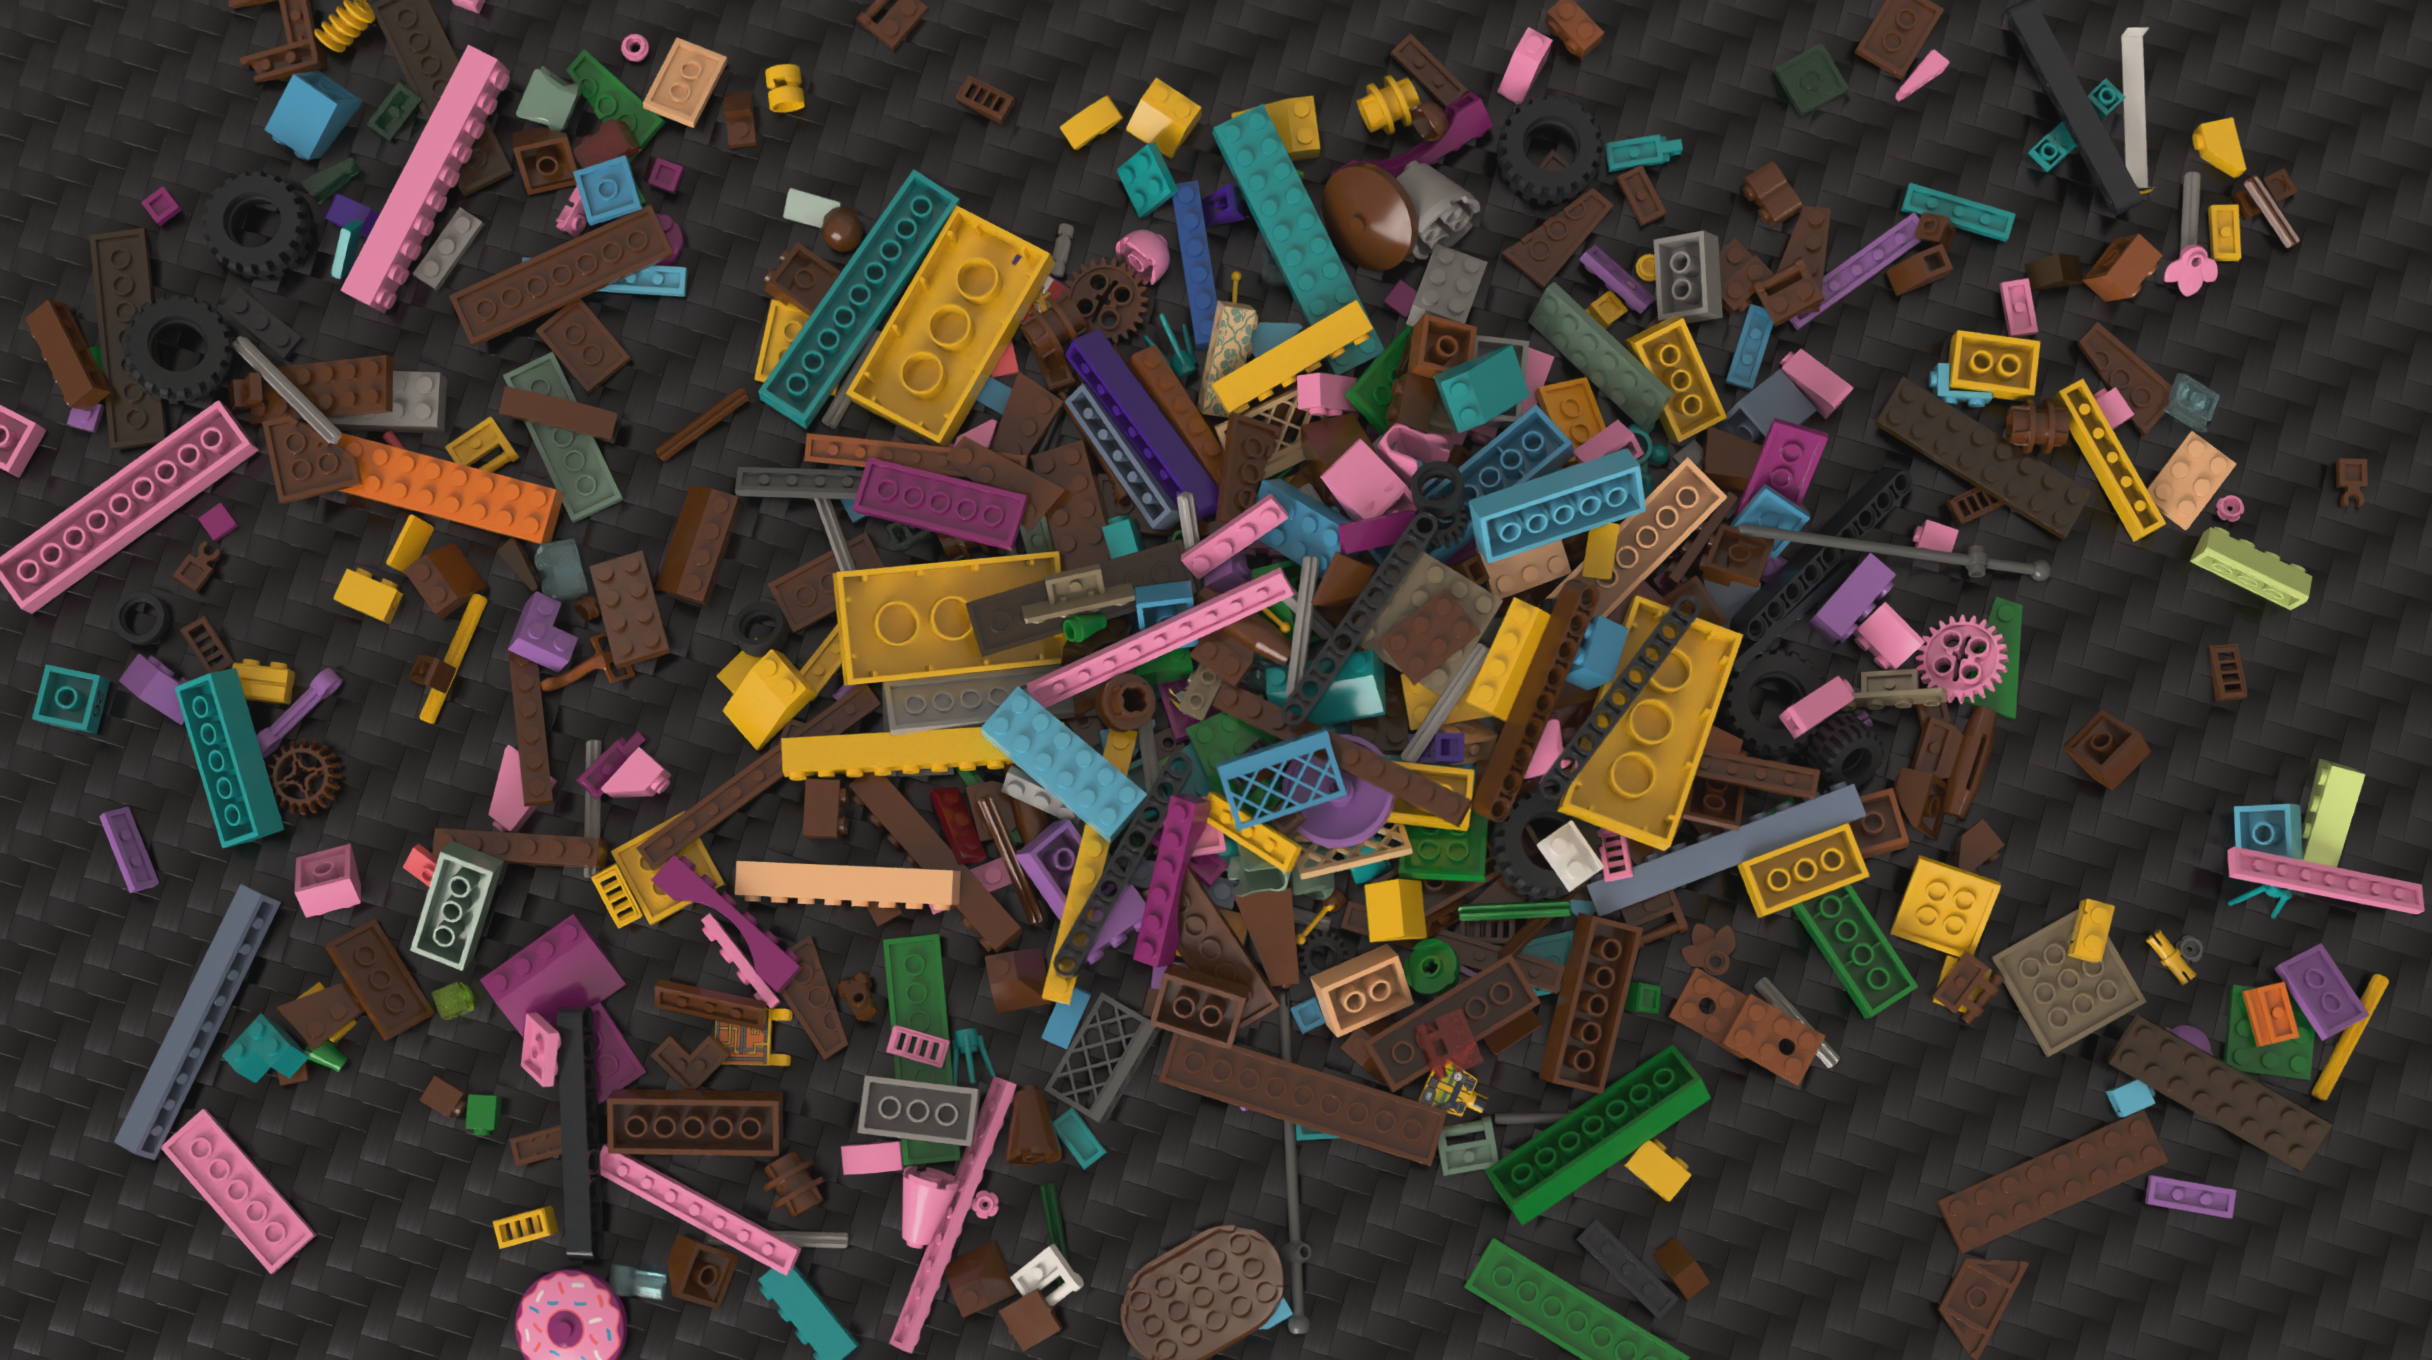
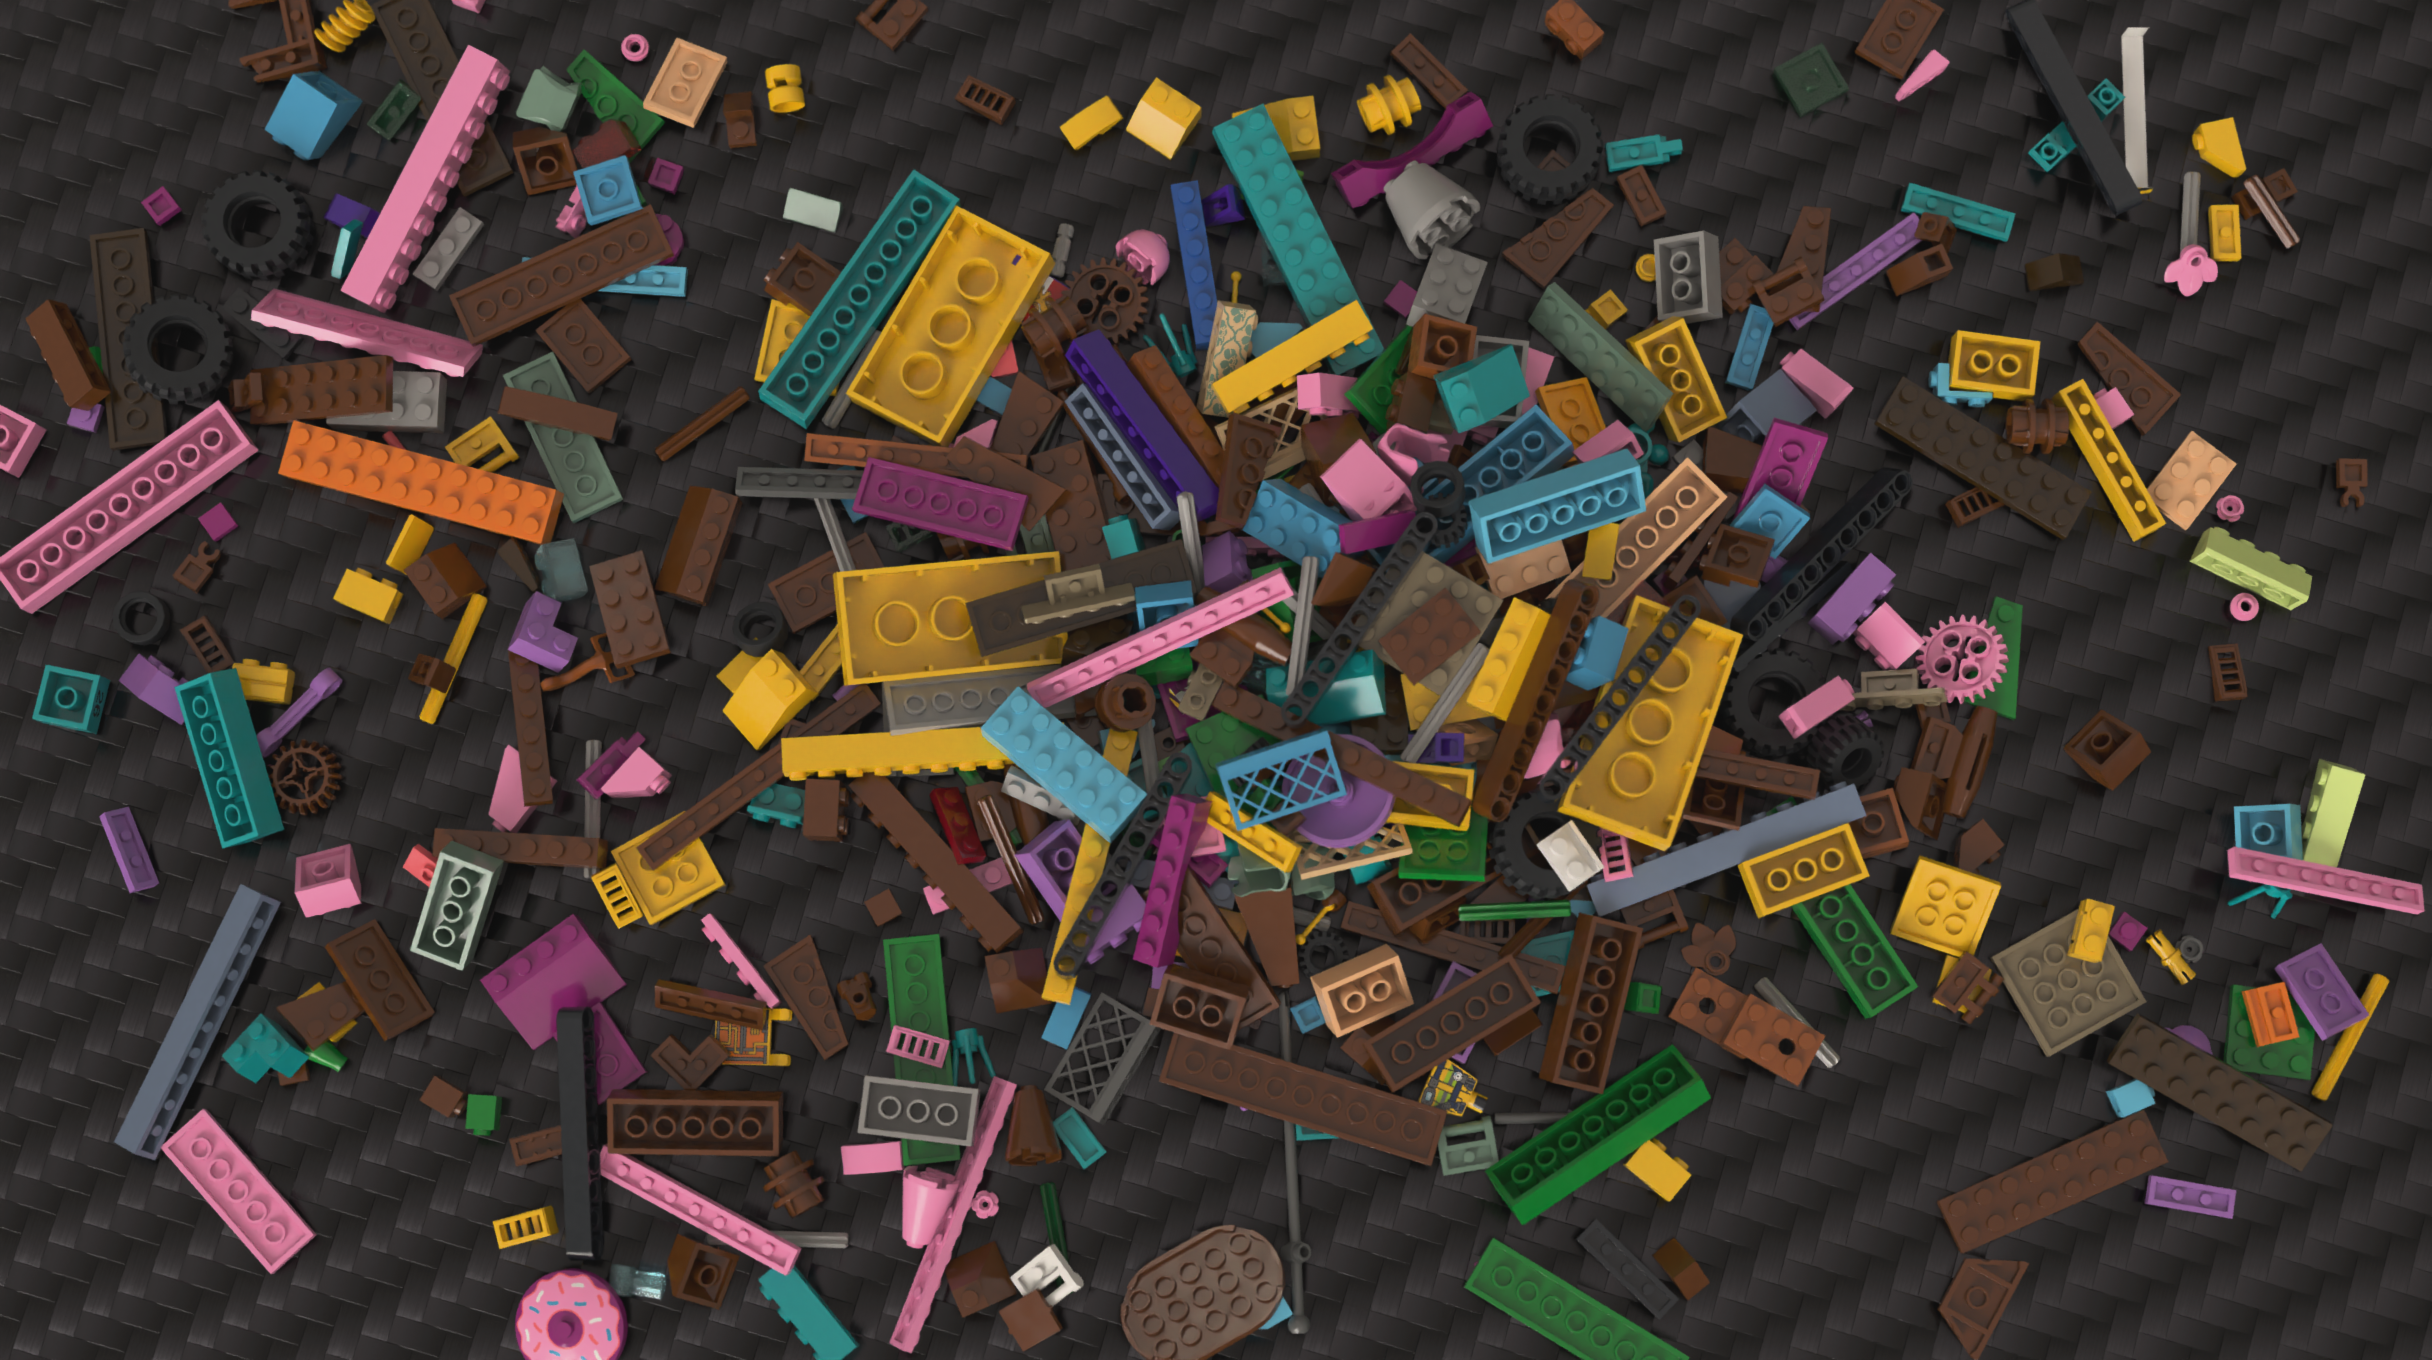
light grey axle [233,336,342,444] -> none
reddish brown plate [262,415,363,504] -> none
clear green slope [300,157,361,204] -> none
clear neon green brick [431,982,474,1020] -> none
bright pink plate [521,1012,561,1087] -> none
reddish brown plate [574,595,600,621] -> none
magenta arch [651,855,803,993] -> none
light nougat brick [735,861,961,910] -> none
reddish brown hair [822,207,864,252] -> none
green cone [1063,612,1107,643] -> none
teal plate [1117,142,1179,218] -> none
bright pink plate [1181,493,1288,580] -> none
reddish brown dish [1322,163,1418,271] -> none
yellow slope [1364,879,1427,942] -> none
green plate [1404,939,1461,997] -> none
reddish brown hair [1409,100,1448,142] -> none
clear red plate [1416,1008,1484,1080] -> none
bright pink slope [1497,27,1552,105] -> none
medium lavender plate [1579,245,1656,314] -> none
dark grey bar [1737,523,2051,581] -> none
reddish brown brick [1742,161,1803,228] -> none
bright pink brick [1912,520,1959,552] -> none
bright pink plate [1999,278,2038,338] -> none
dark orange brick [2082,234,2163,302] -> none
clear light blue plate [2164,373,2220,432] -> none
none -> bright pink plate [251,288,483,377]
none -> teal bracket [747,783,805,828]
none -> magenta plate [2108,911,2148,951]
none -> bright pink plate [2230,593,2259,621]

